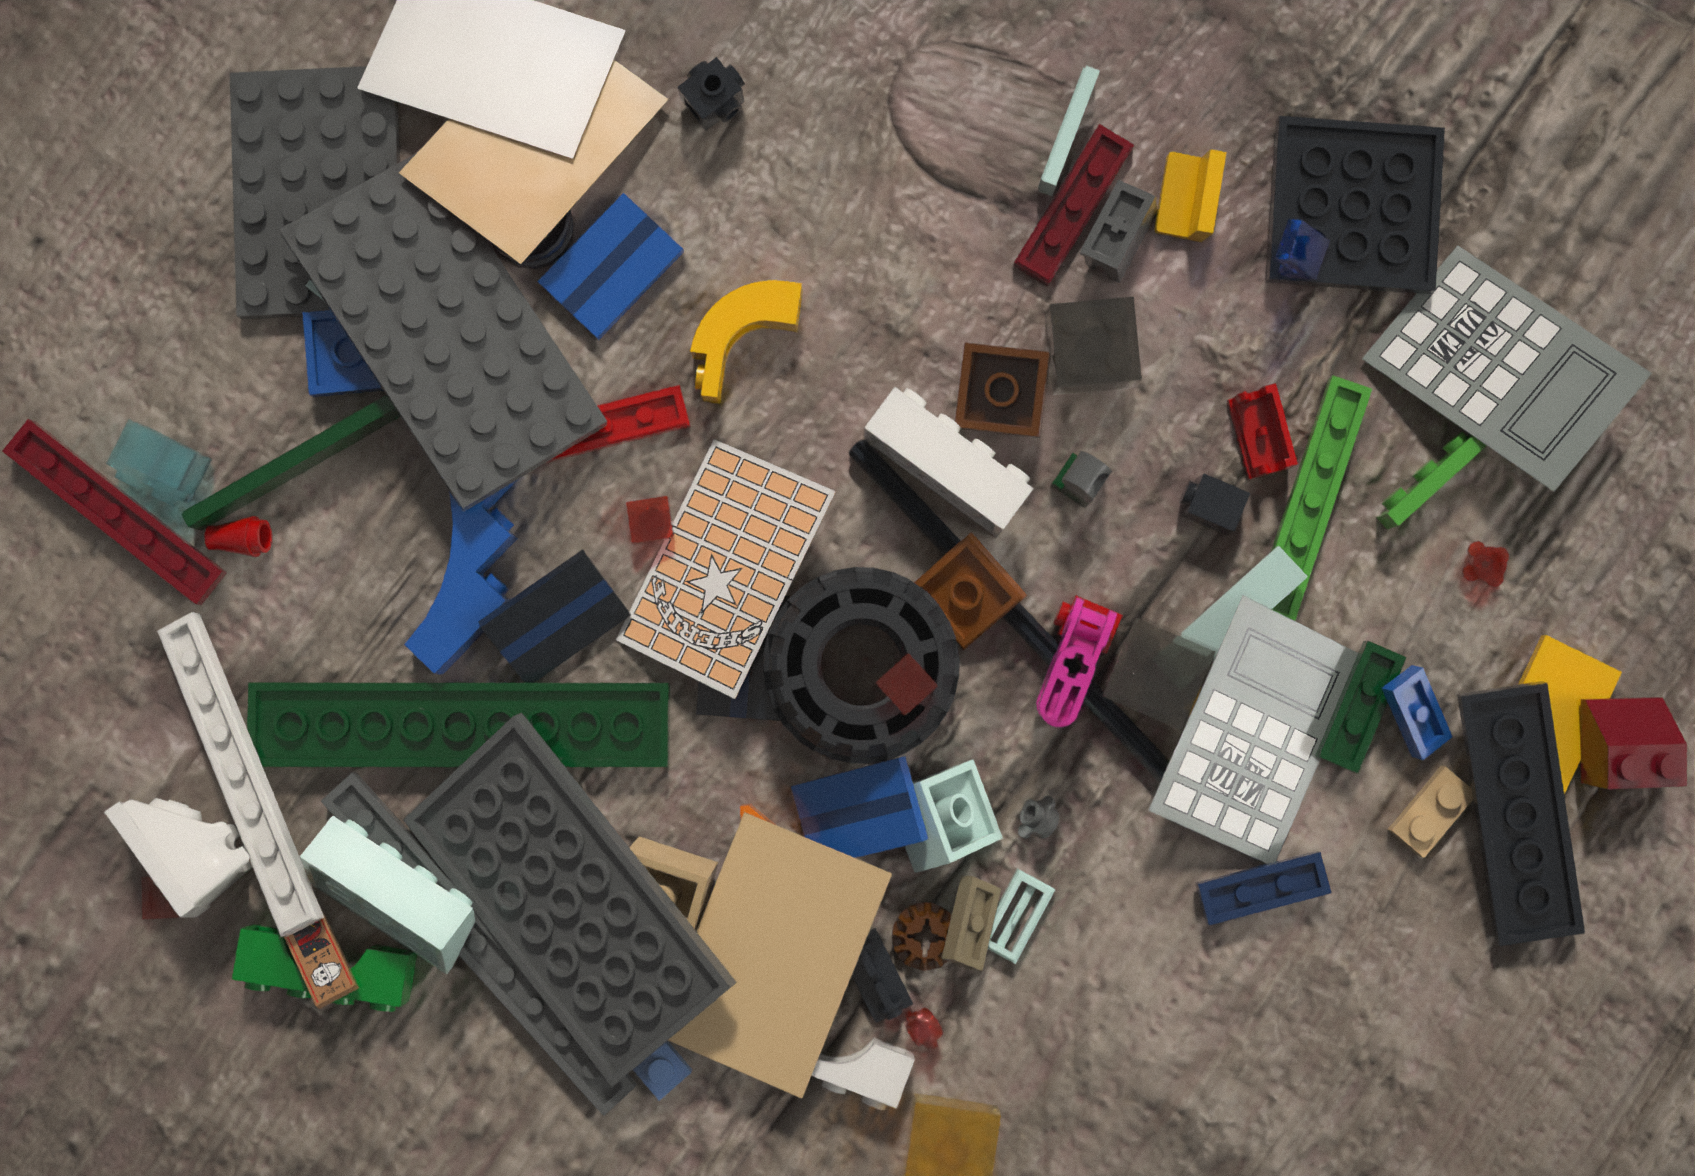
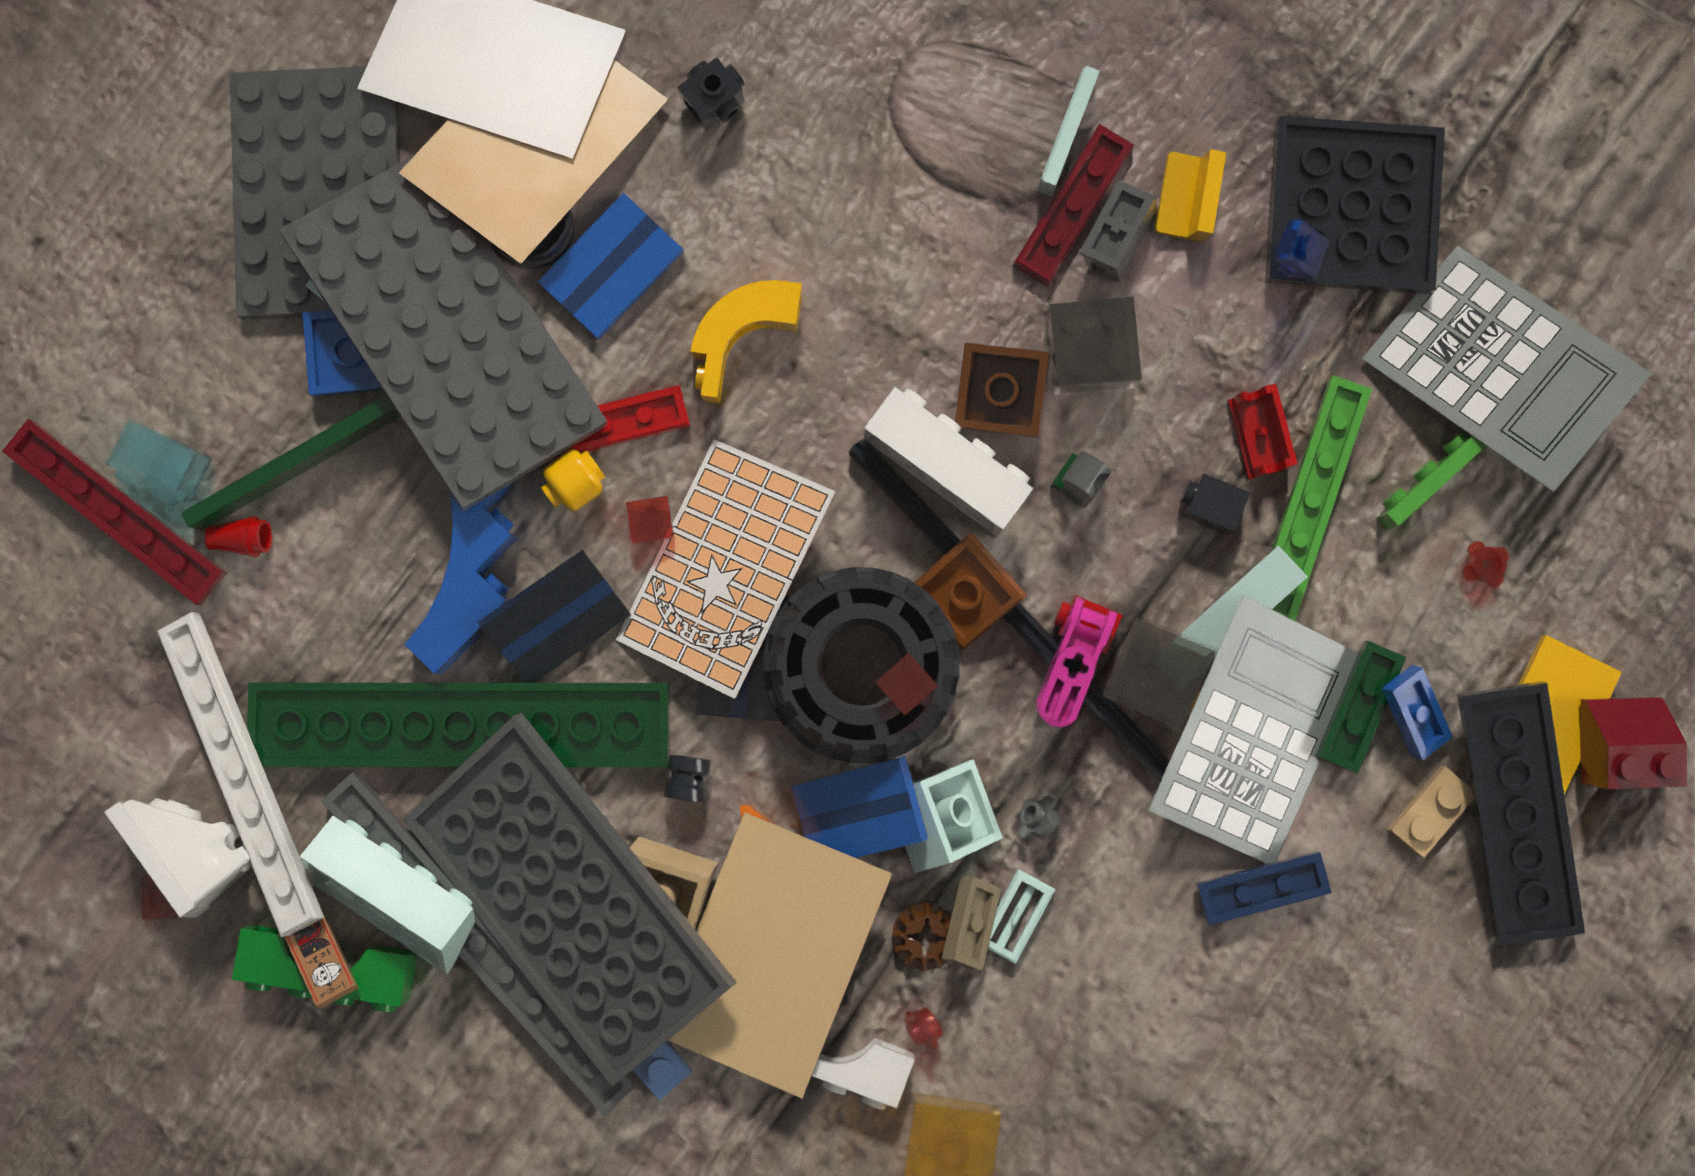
black hinge [852,928,913,1023] -> none
none -> yellow head [541,449,606,511]
none -> black wheel [664,754,711,802]

